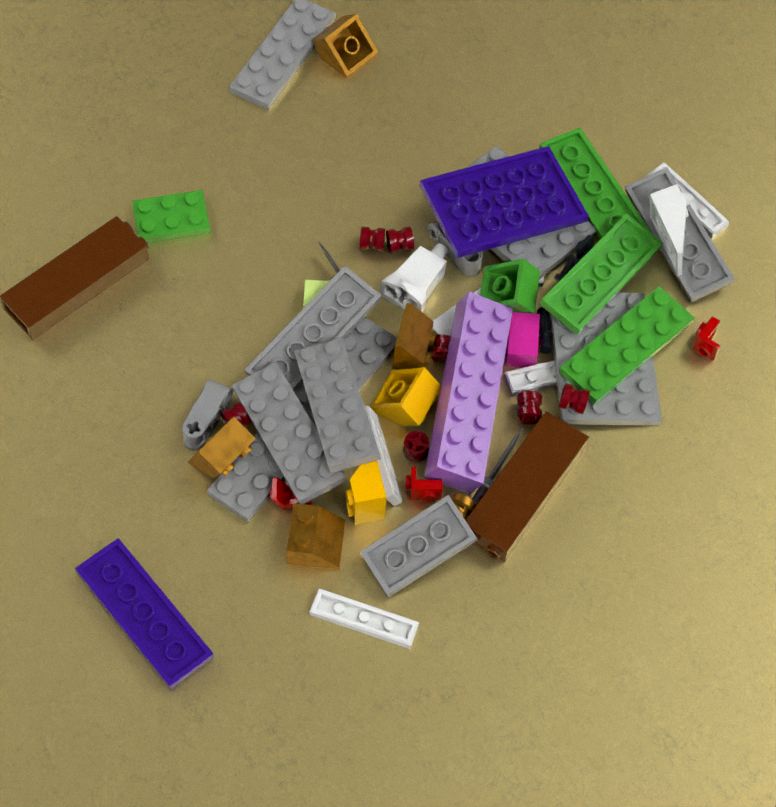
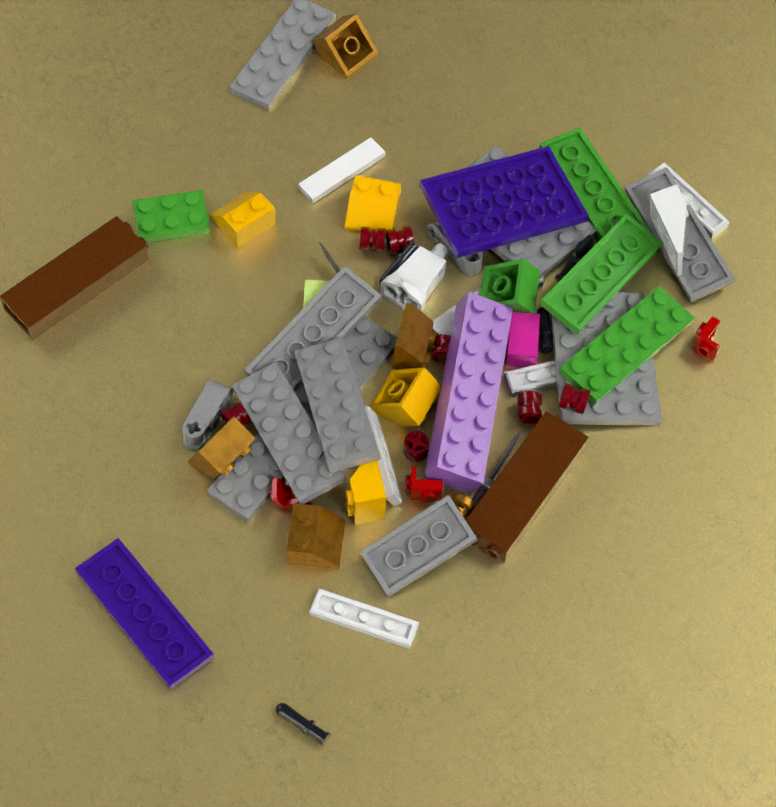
none -> yellow slope [209,191,276,248]
none -> black piece [276,703,331,745]
none -> white tile [298,137,386,204]
none -> yellow slope [345,175,402,237]
none -> black piece [379,241,419,285]

